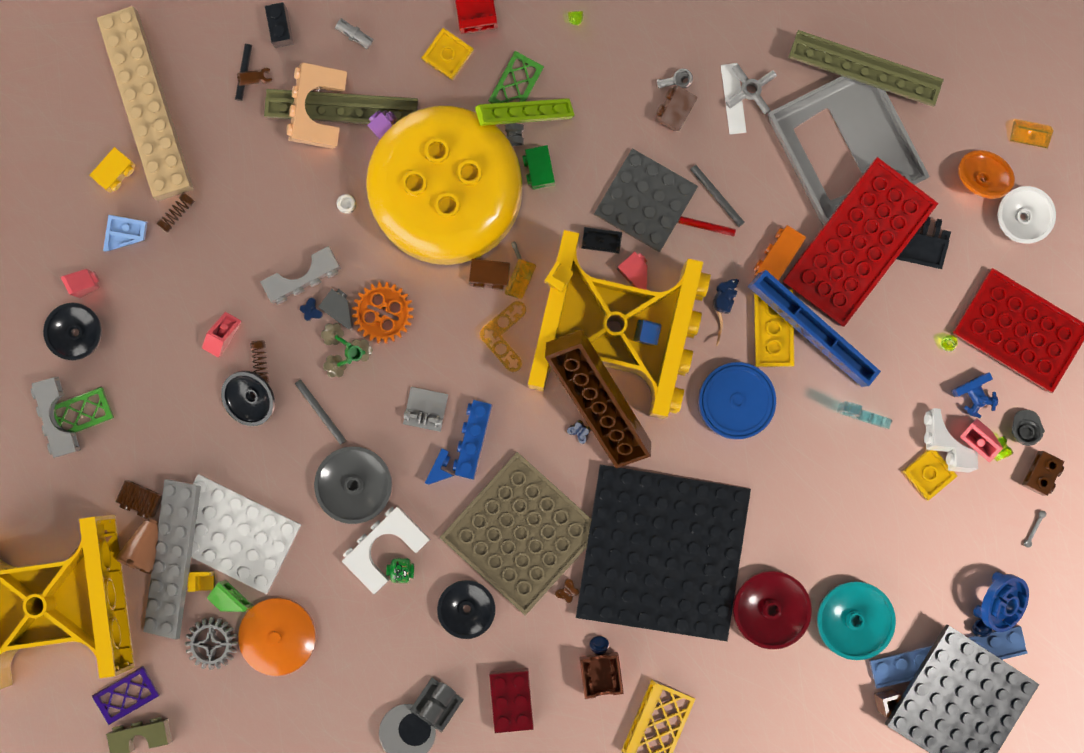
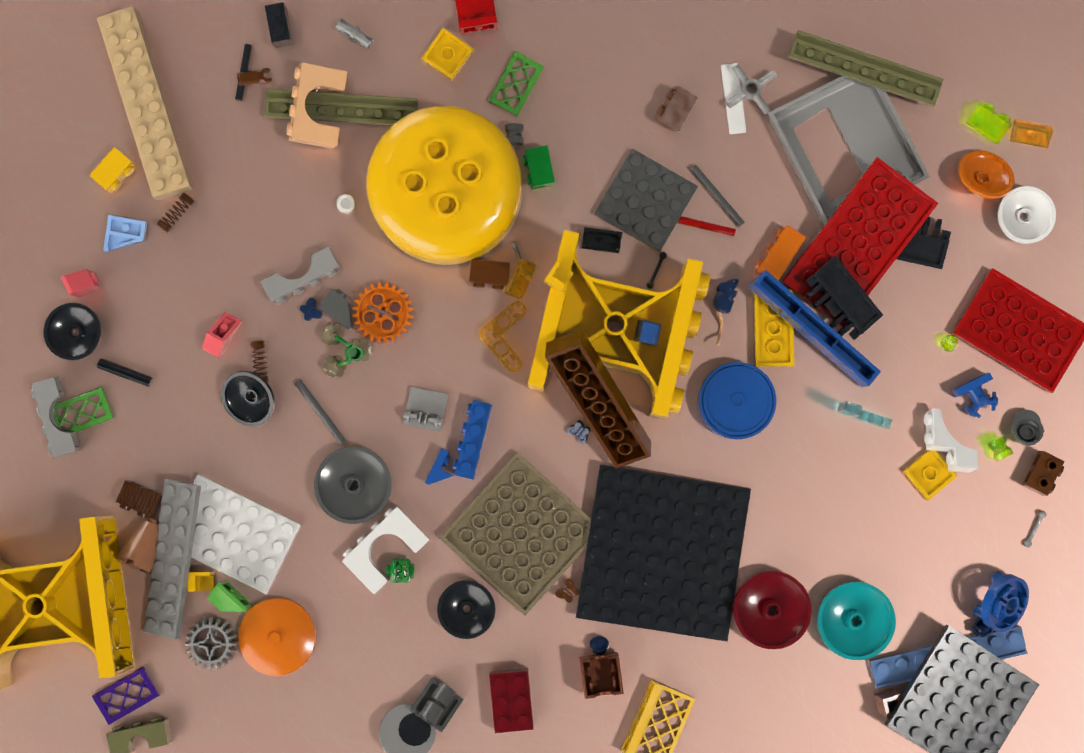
medium lavender brick [367,110,398,139] -> none
lime plate [475,99,575,126] -> none
clear neon green hinge [568,11,583,25] -> none
coral slope [617,252,648,290] -> none
light grey bar [657,68,693,89] -> none
coral slope [960,418,1003,462] -> none
none -> black axle [97,359,153,387]
none -> black hinge [646,252,667,289]
none -> black hinge [805,256,883,340]
none -> clear neon green bracket [966,102,1012,145]

